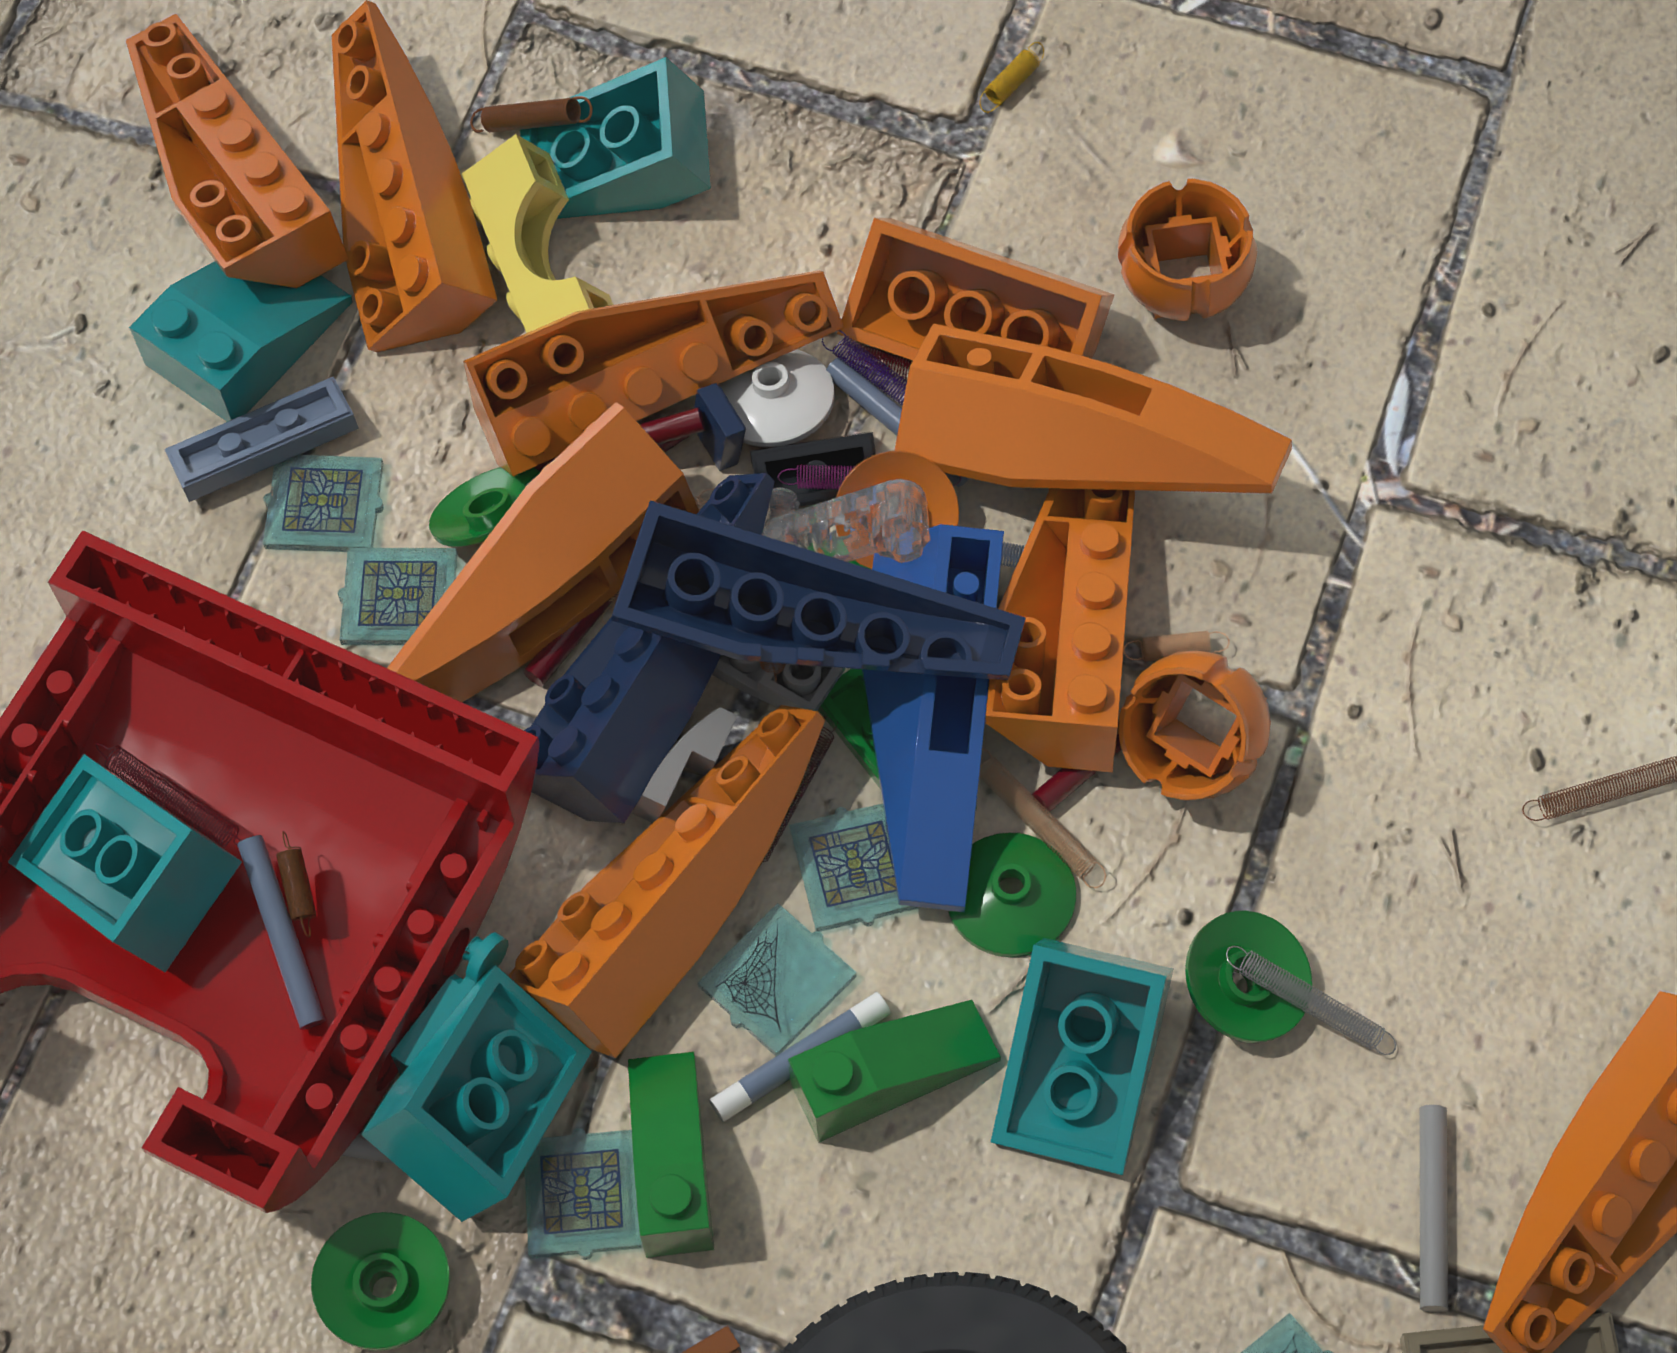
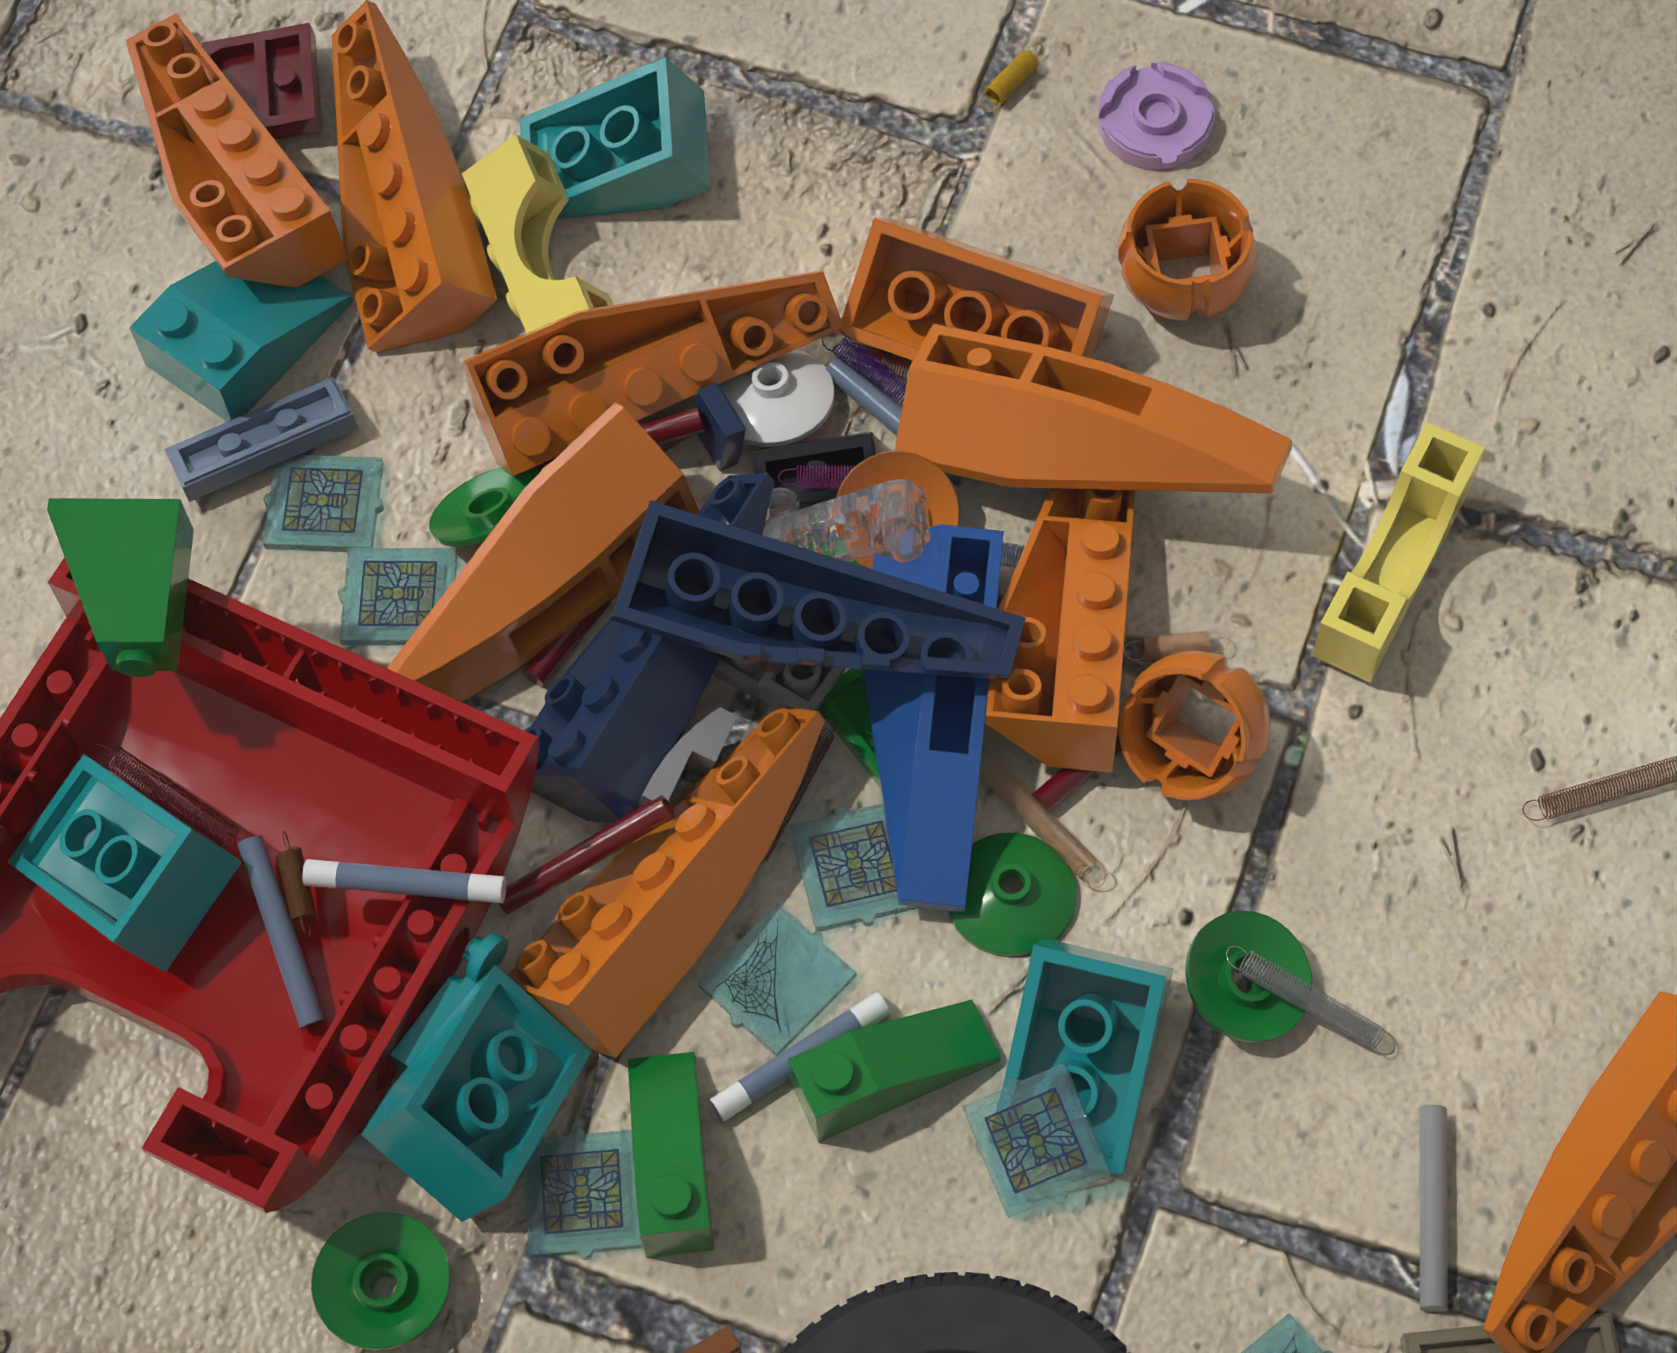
dark orange piece [470,96,592,133] -> none
none -> green slope [47,498,194,677]
none -> dark red wing [201,23,322,139]
none -> sand blue bar [303,859,506,903]
none -> dark red bar [499,795,675,915]
none -> piece [962,1063,1112,1218]
none -> lavender tile [1098,62,1215,170]
none -> light yellow arch [1312,422,1485,683]

